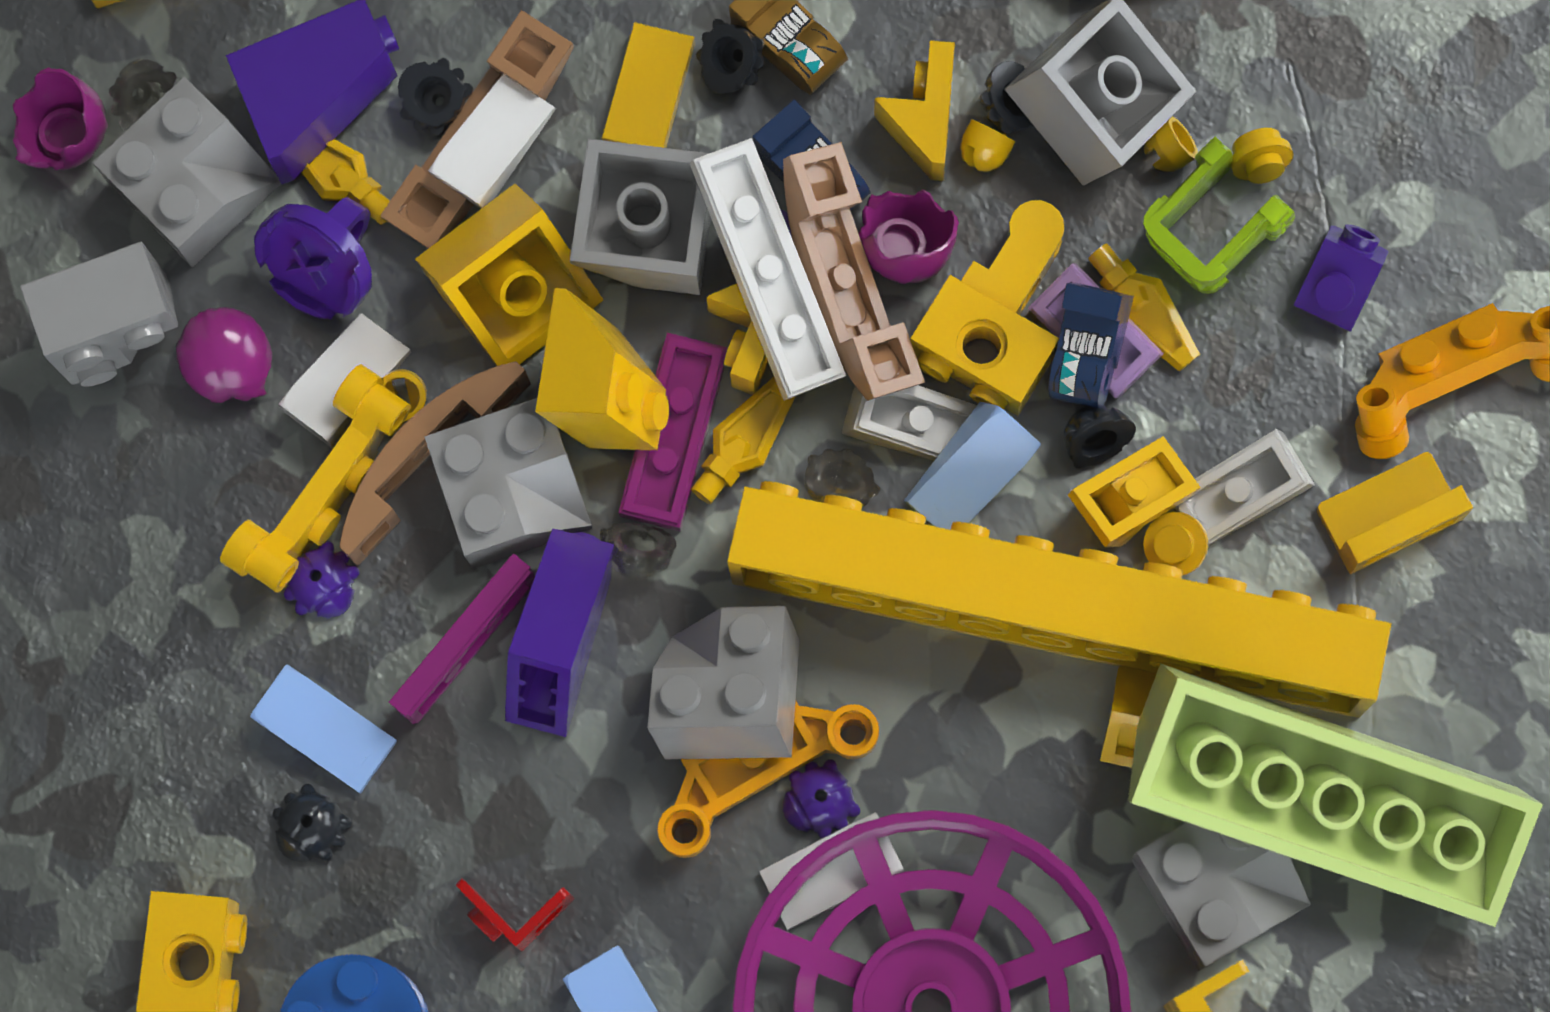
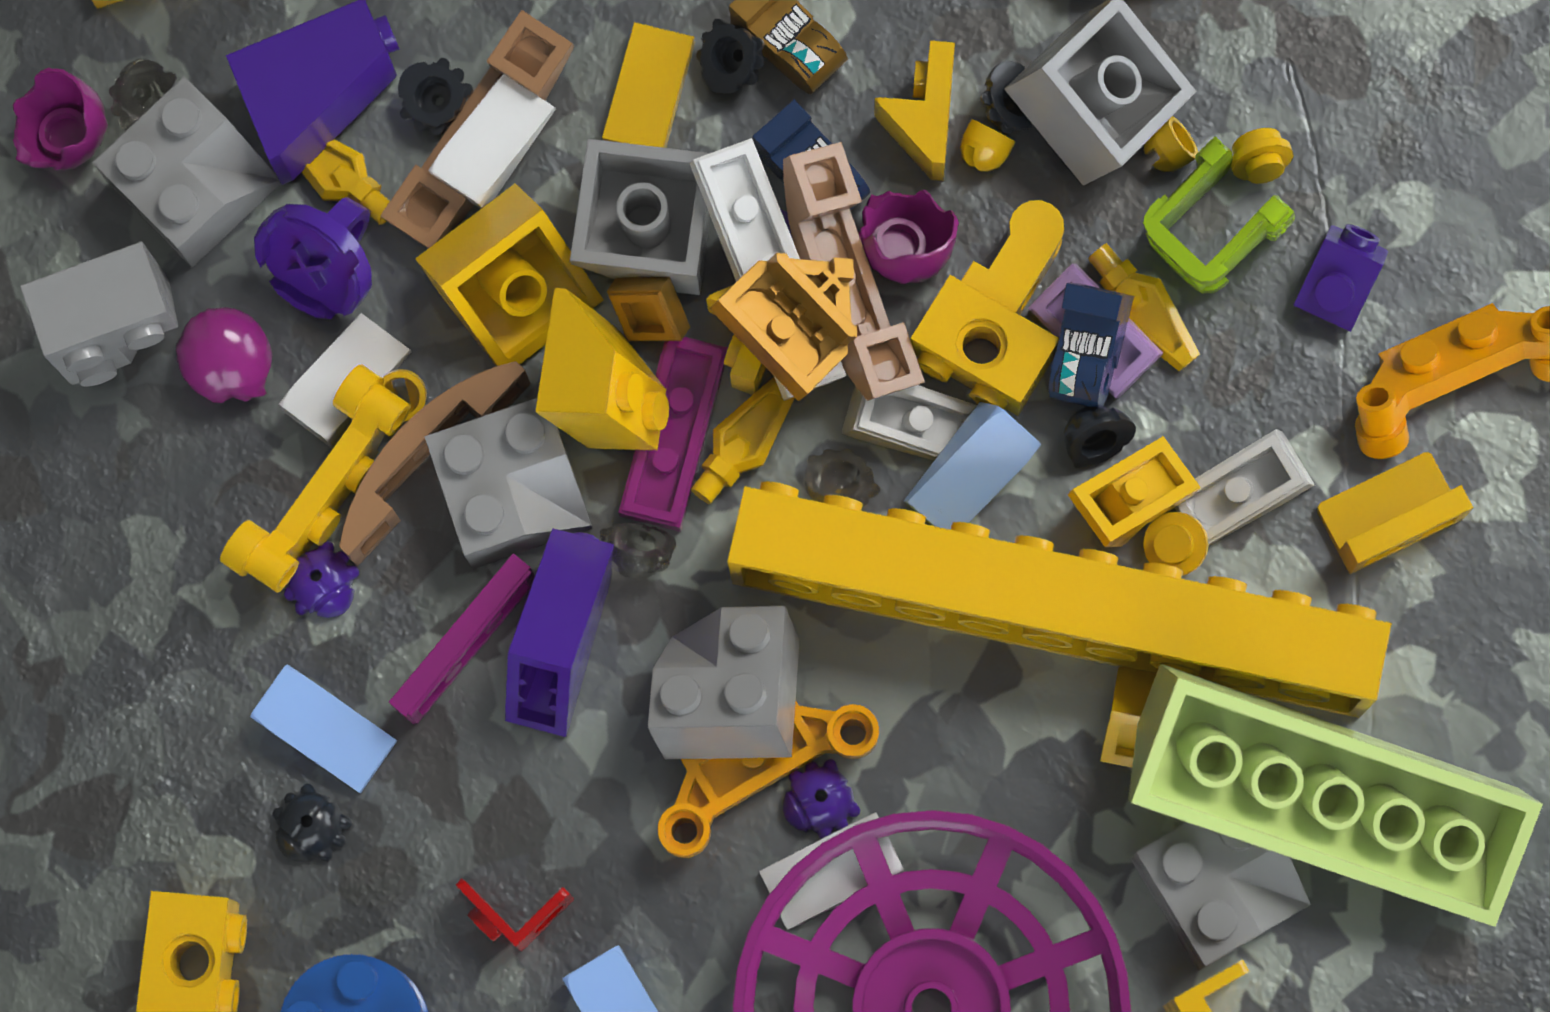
none -> pearl gold tile [607,277,690,341]
none -> slope [709,253,857,401]

